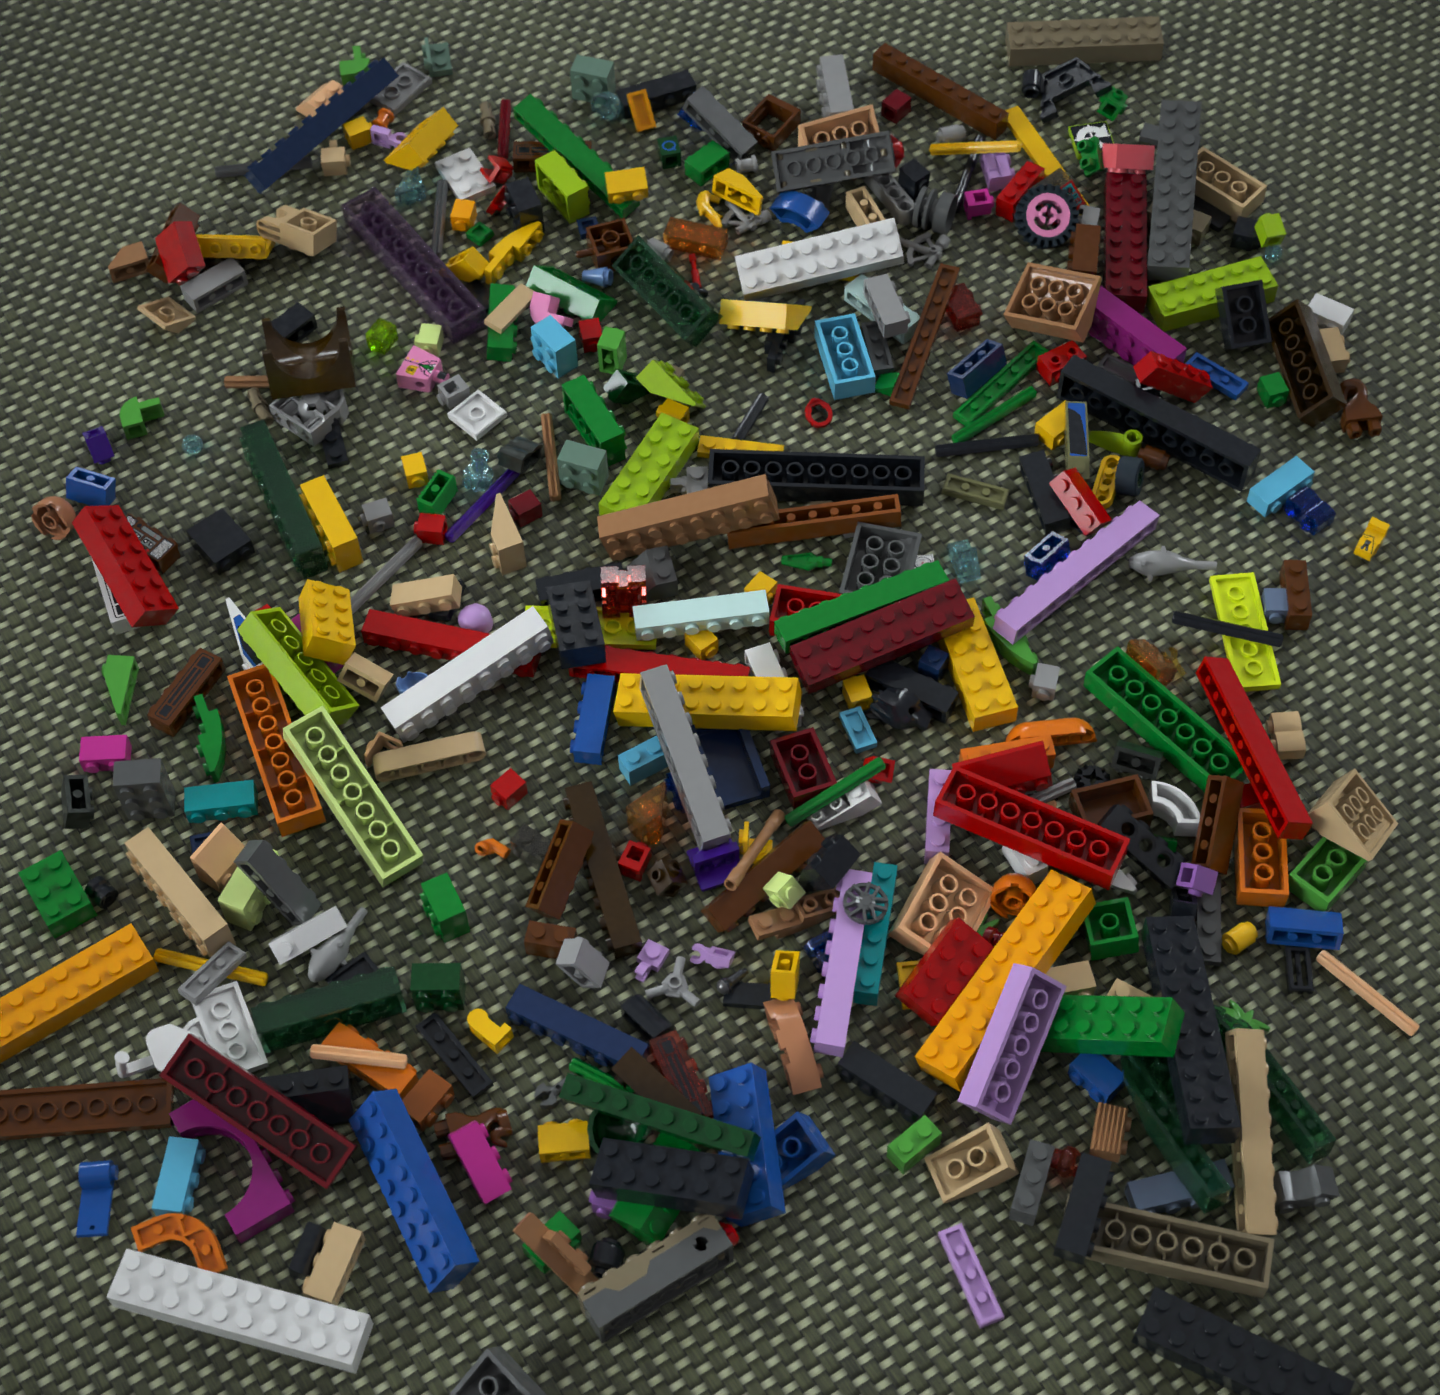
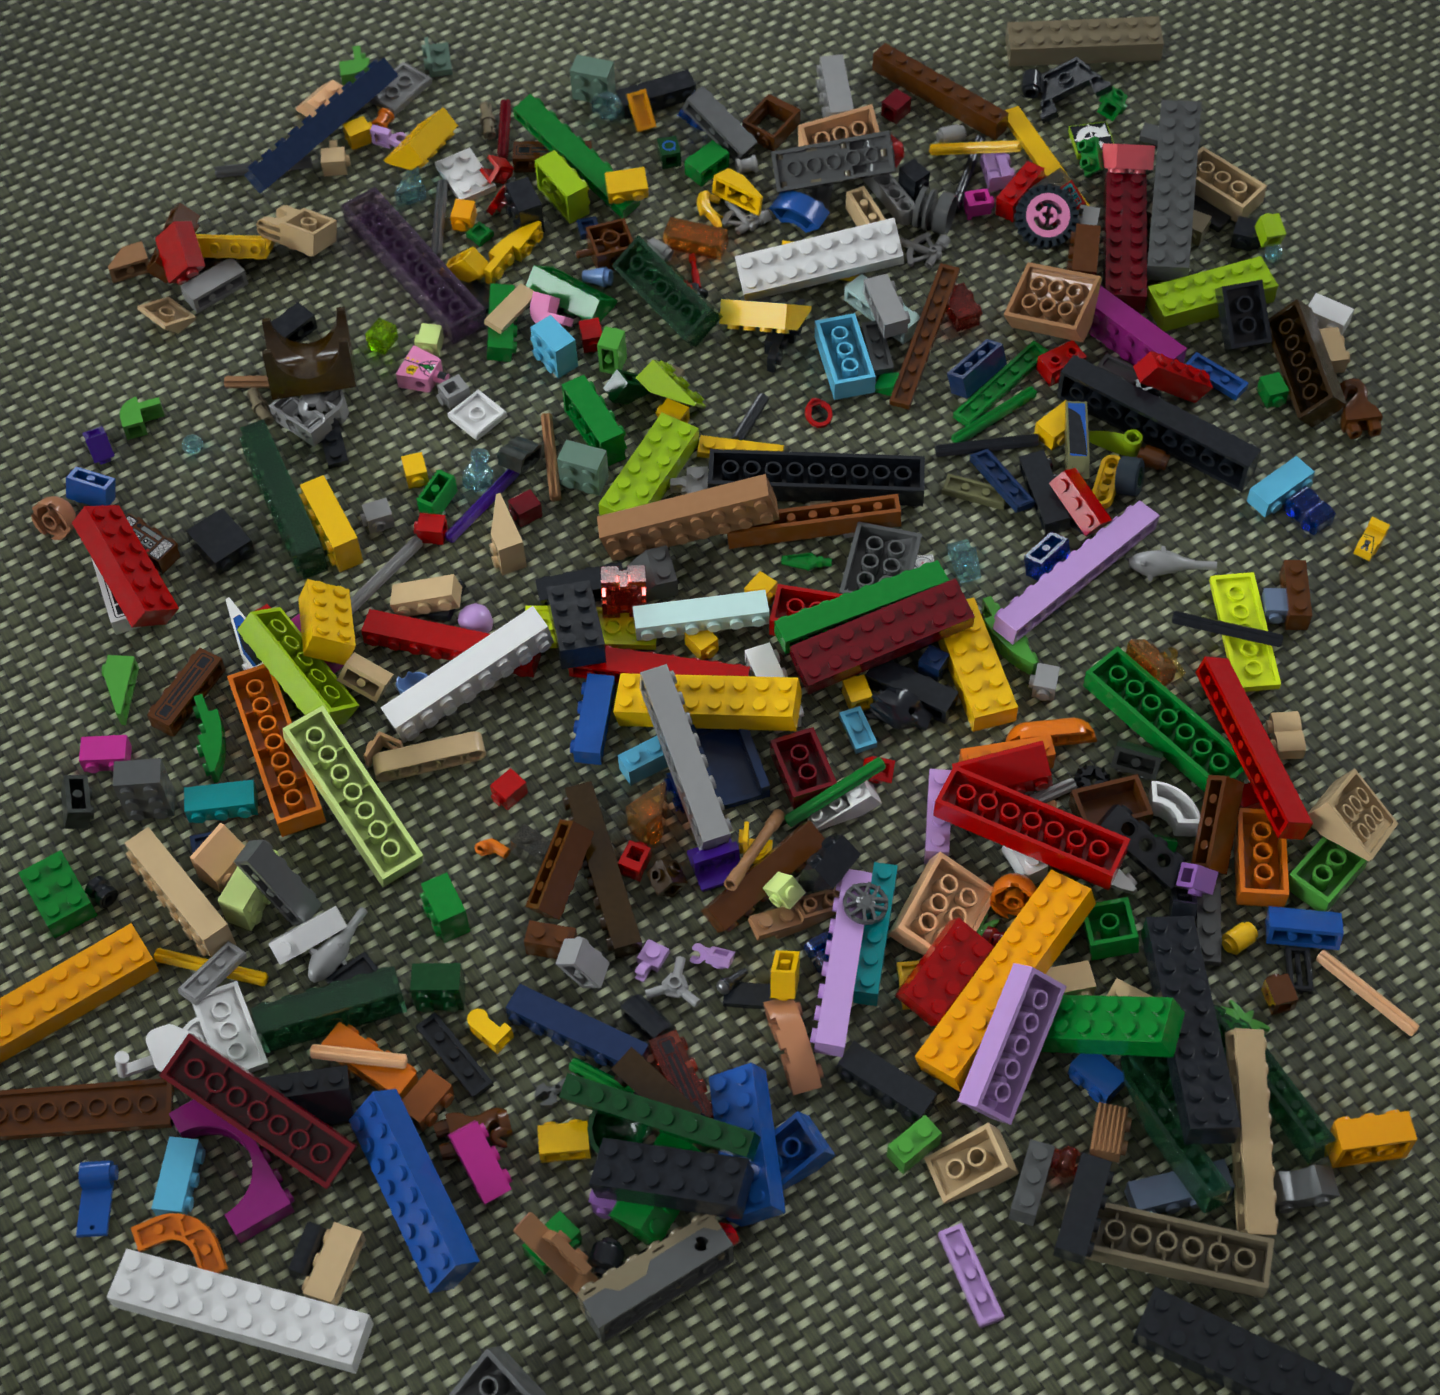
none -> dark blue tile [969,449,1035,513]
none -> reddish brown brick [1261,973,1299,1015]
none -> light orange brick [1325,1109,1417,1168]

